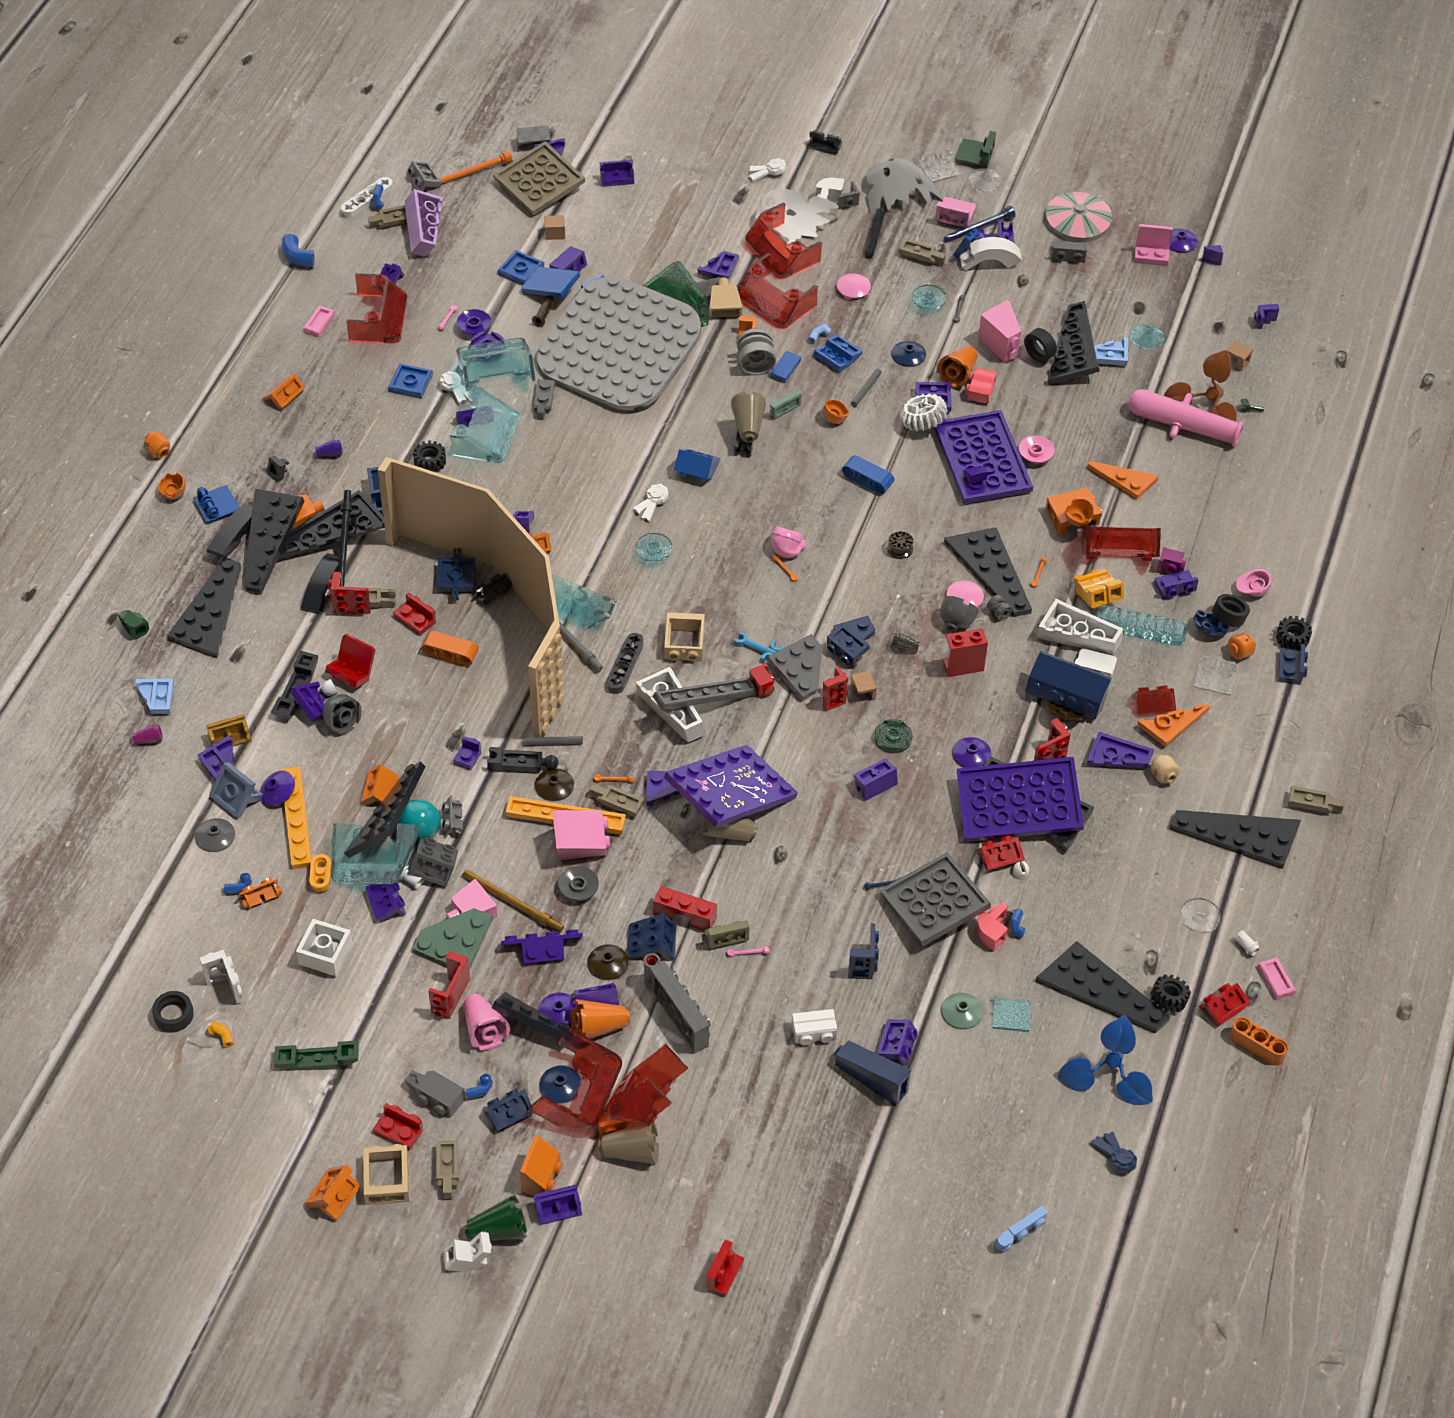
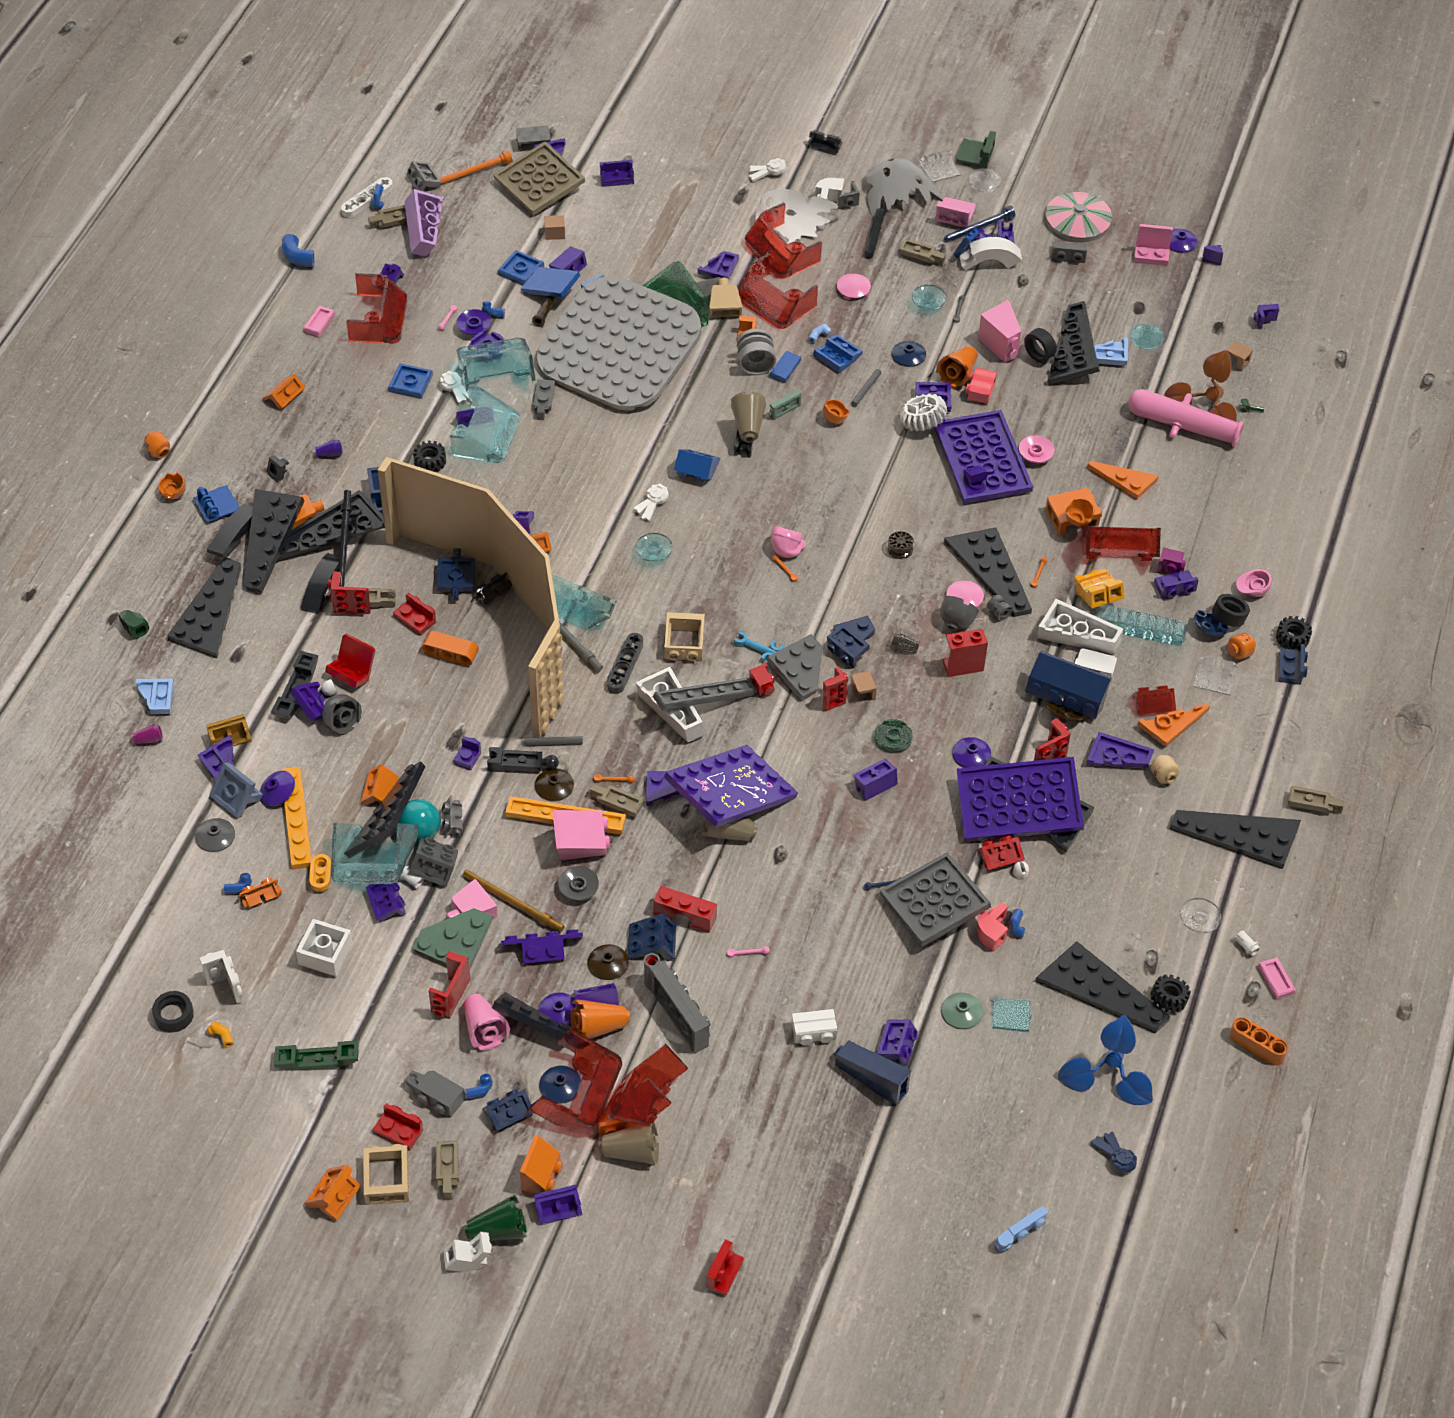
olive bracket [705,920,749,949] -> none
blue beam [842,455,895,494] -> none
dark blue bracket [848,923,879,979] -> none
red bracket [1199,983,1251,1026] -> none
none -> blue arm [481,301,505,317]

